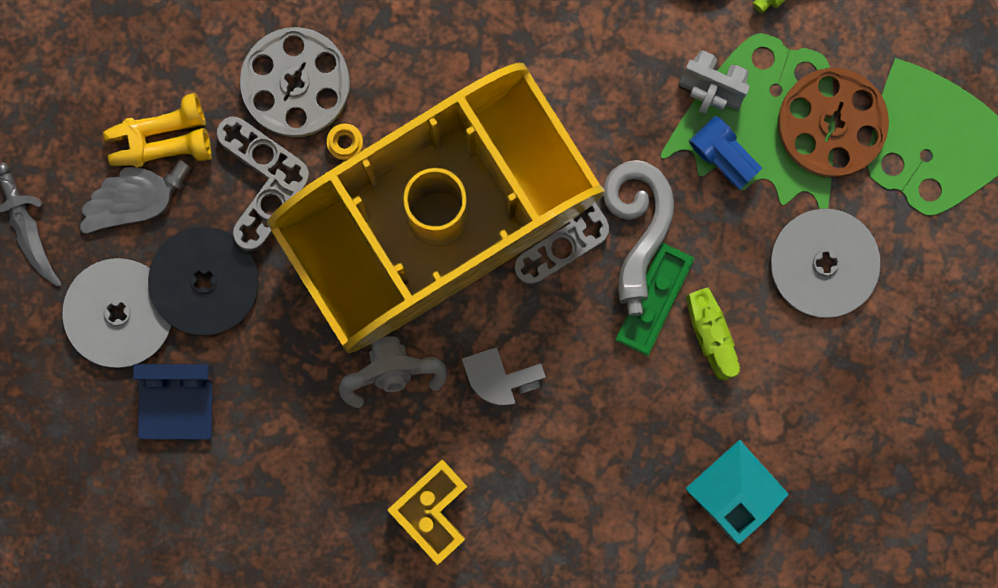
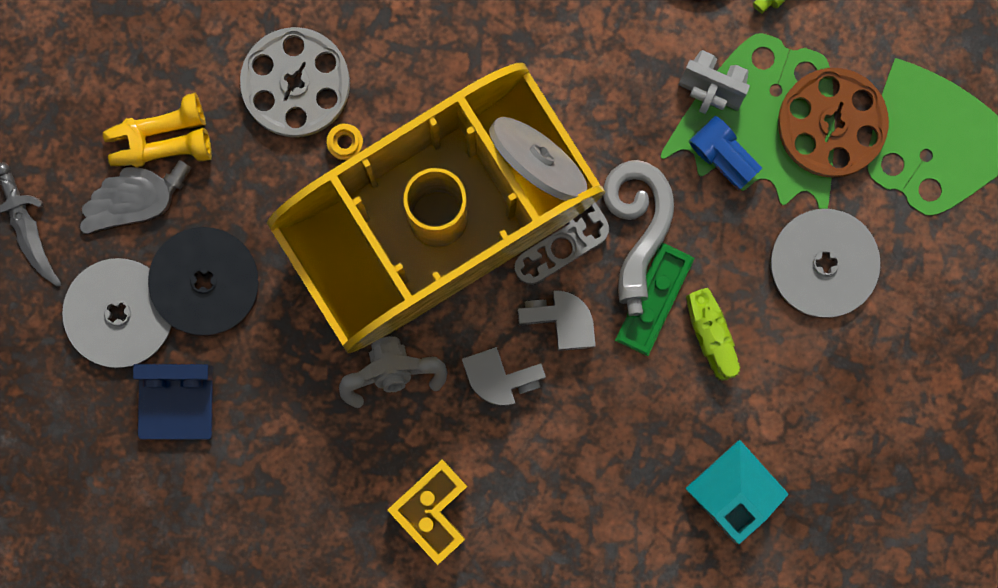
light grey beam [217,117,309,252] -> none
none -> light grey piece [489,117,587,201]
none -> light grey brick [518,291,595,351]

